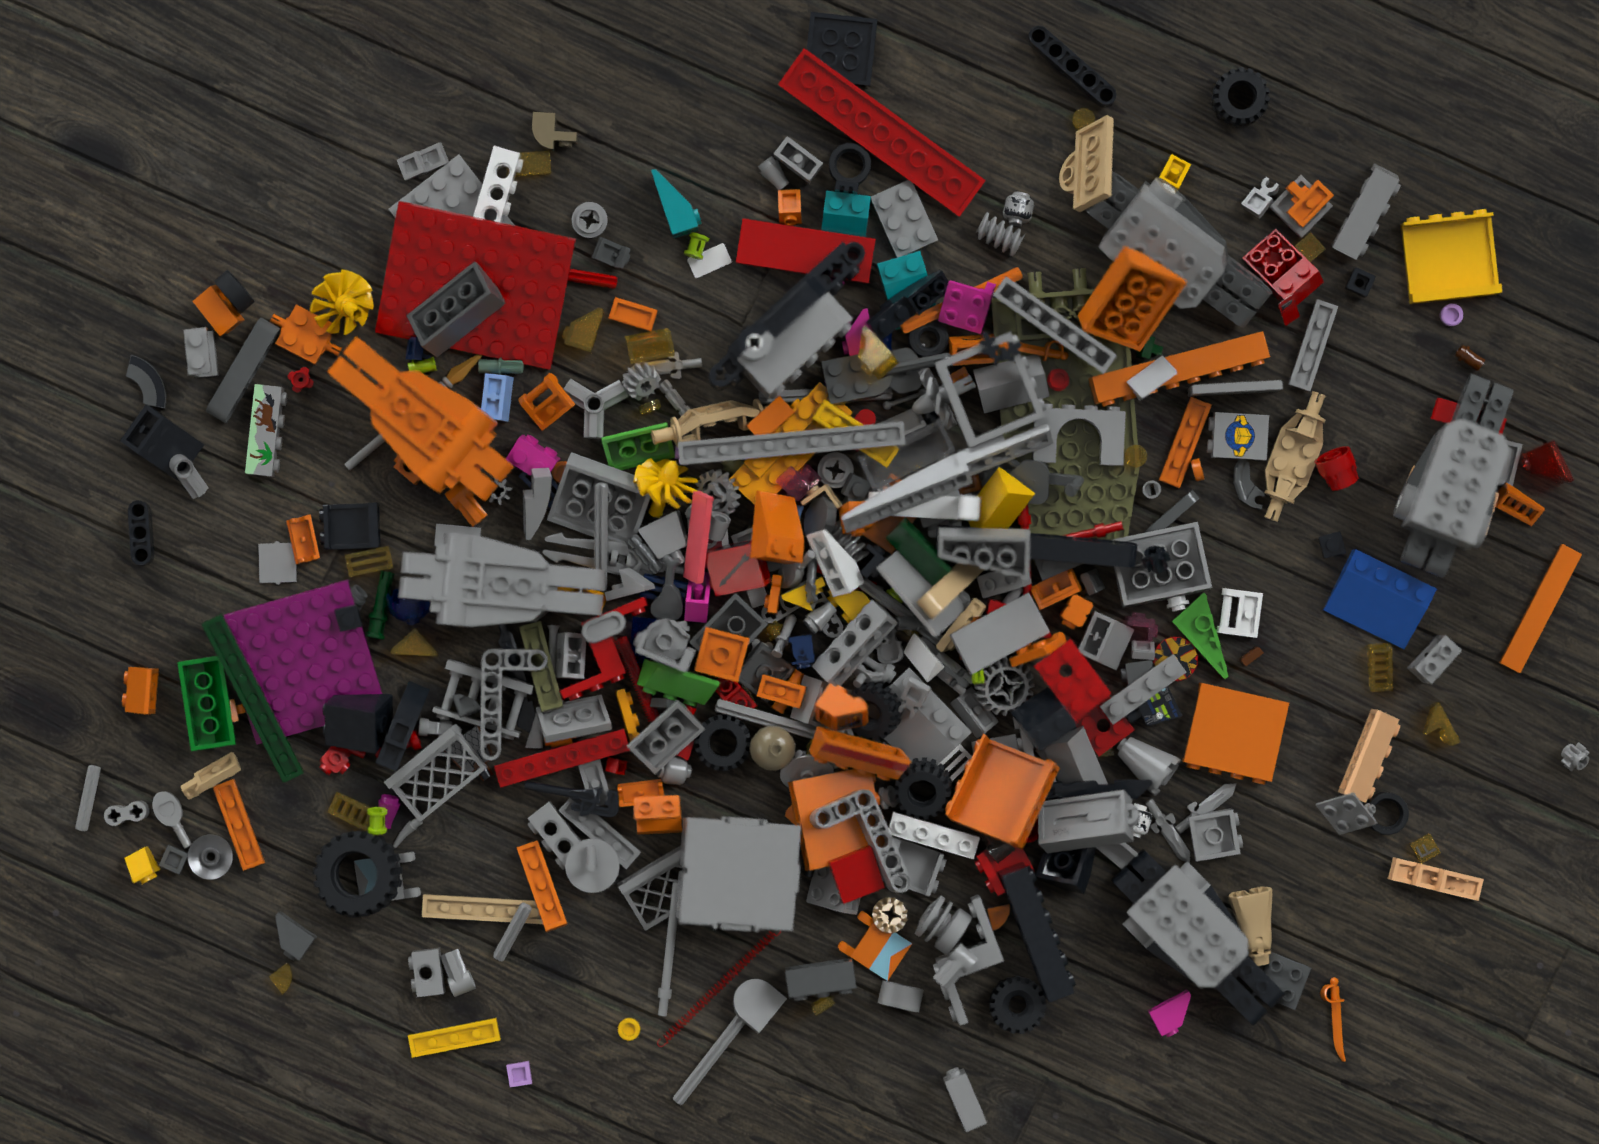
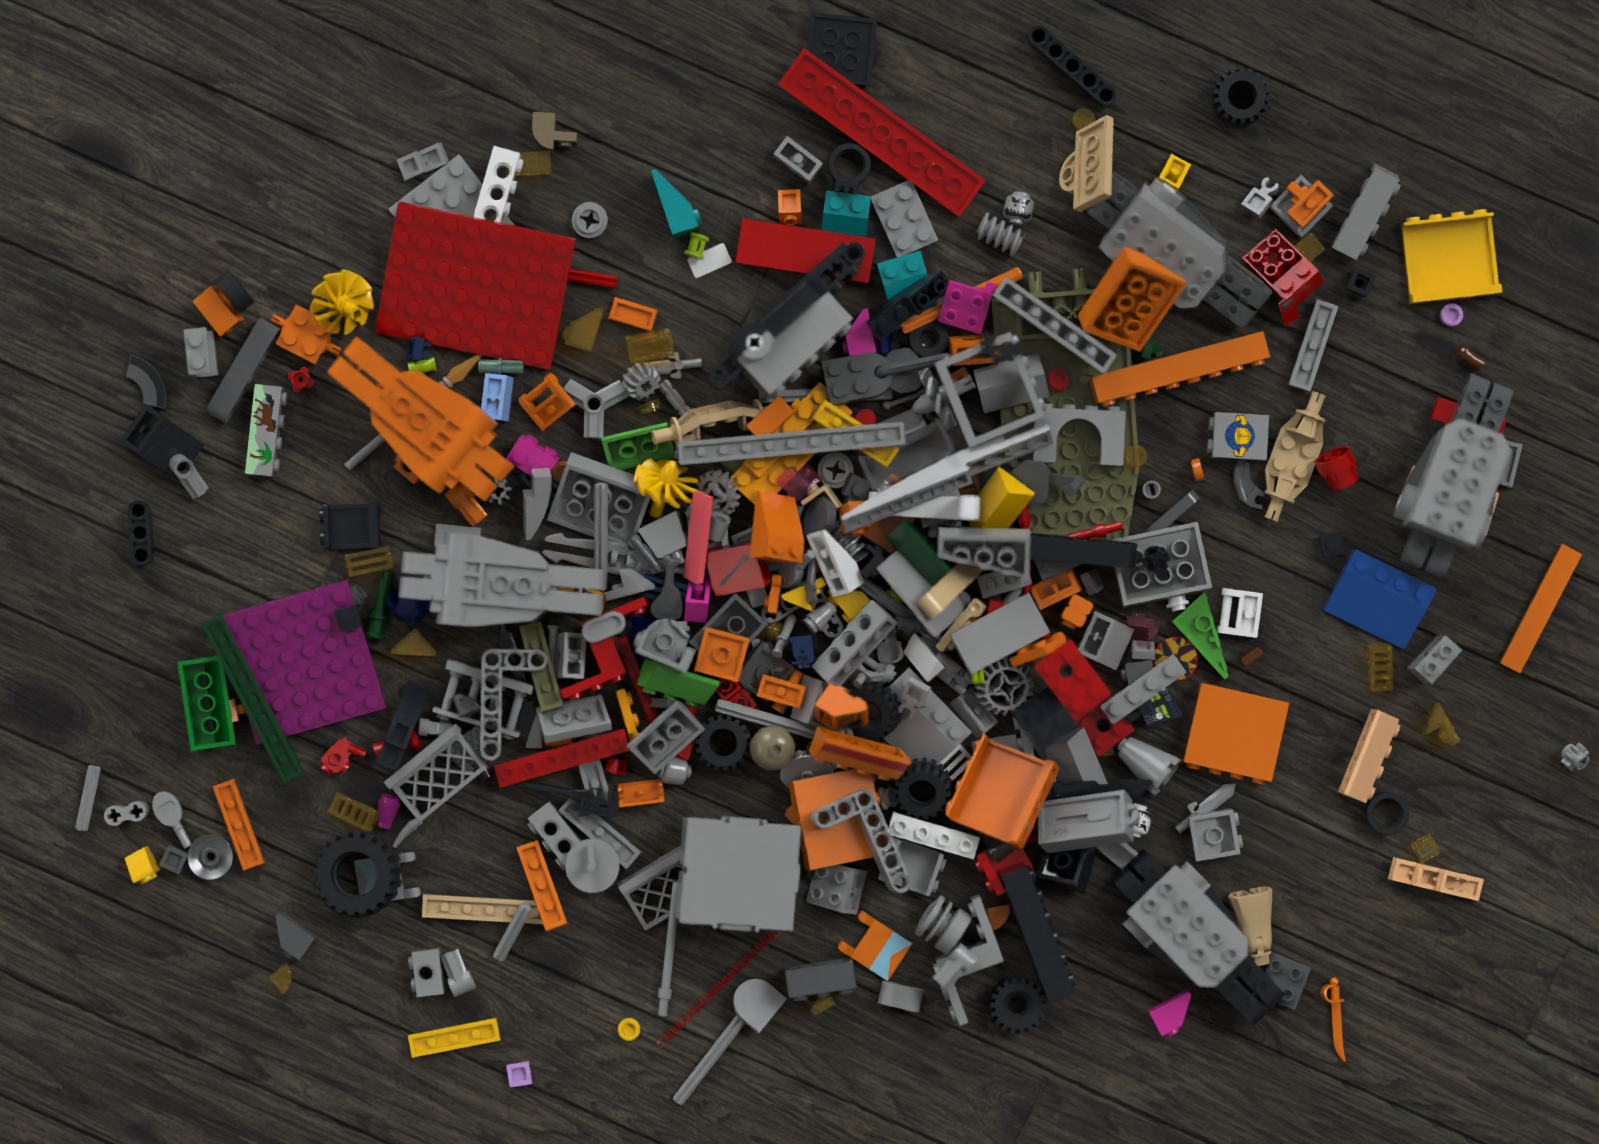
orange slope [122,667,159,714] -> none
tan hinge [181,752,241,800] -> none
light grey piece [258,541,297,585] -> none
orange hinge [286,515,320,564] -> none
black slope [322,694,393,754] -> none
lime bush [367,807,387,835] -> none
dark grey slope [406,261,506,357] -> none
dark grey bracket [592,237,631,269] -> none
orange panel [634,795,682,835] -> none
light grey cone [758,156,789,190] -> none
red tile [828,845,885,904] -> none
clear yellow slope [859,325,899,381] -> none
tan gear [872,897,908,933] -> none
light grey window [943,1067,987,1132] -> none
orange sword [998,340,1068,361] -> none
light grey slope [1126,355,1178,400] -> none
light grey sword [1145,798,1190,864] -> none
orange tile [1158,397,1212,488] -> none
light grey tile [1188,380,1283,397] -> none
light grey hinge [1316,793,1378,835] -> none
orange slope [1495,482,1545,526] -> none
clear red slope [1522,440,1574,484] -> none

